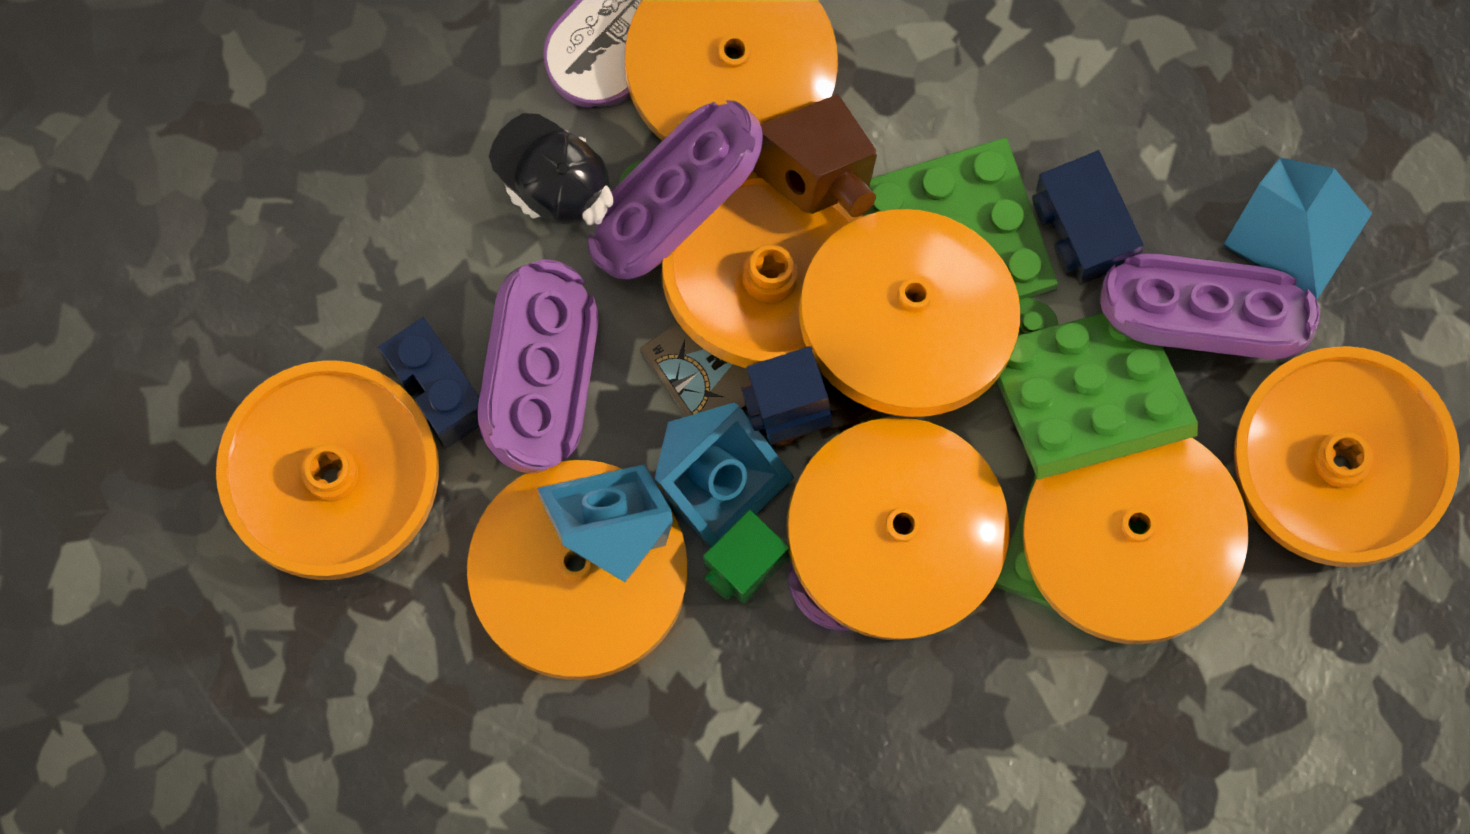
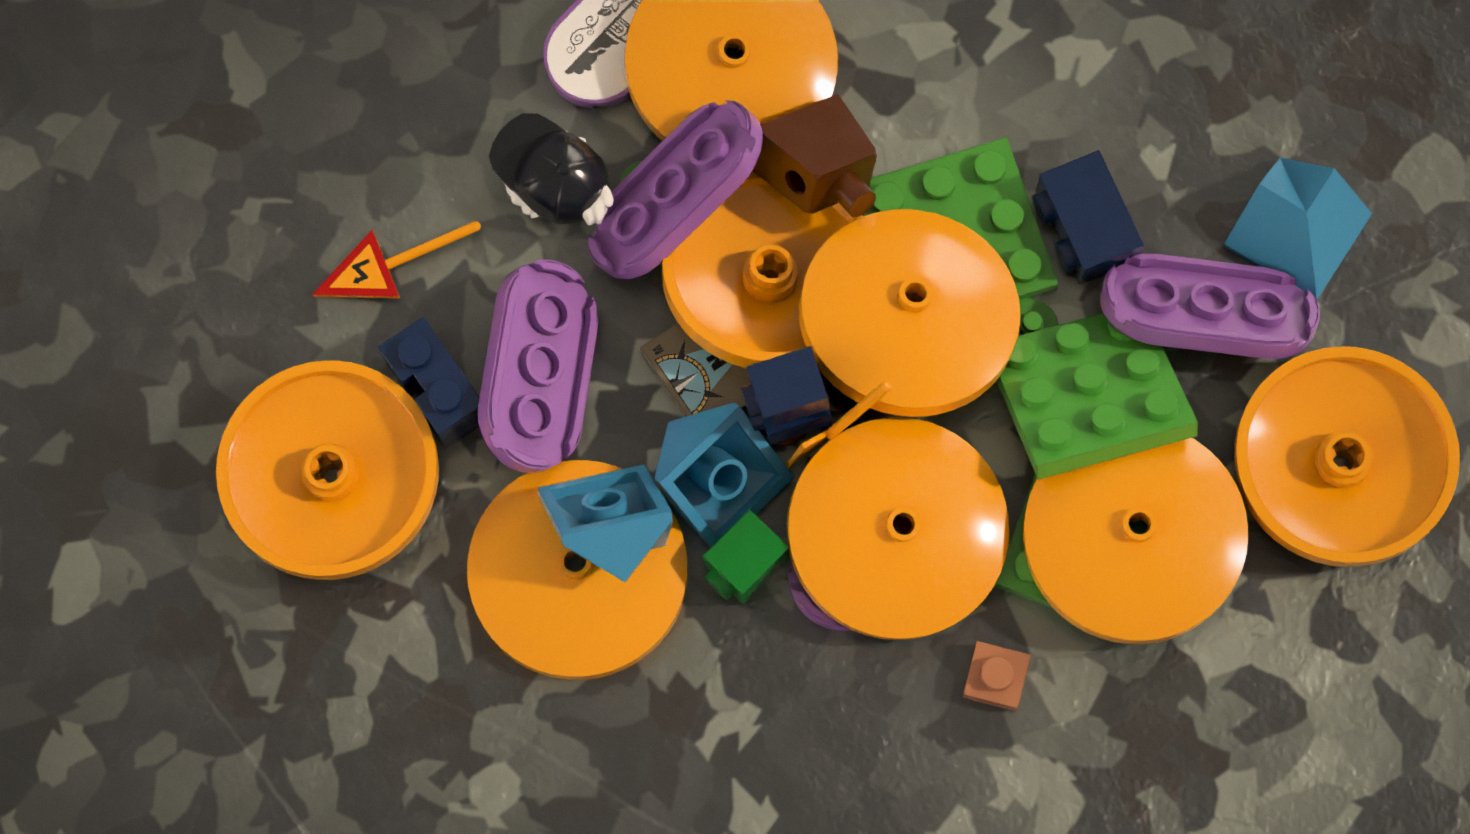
none -> piece [312,221,481,299]
none -> light orange piece [785,381,891,469]
none -> nougat plate [962,641,1031,712]

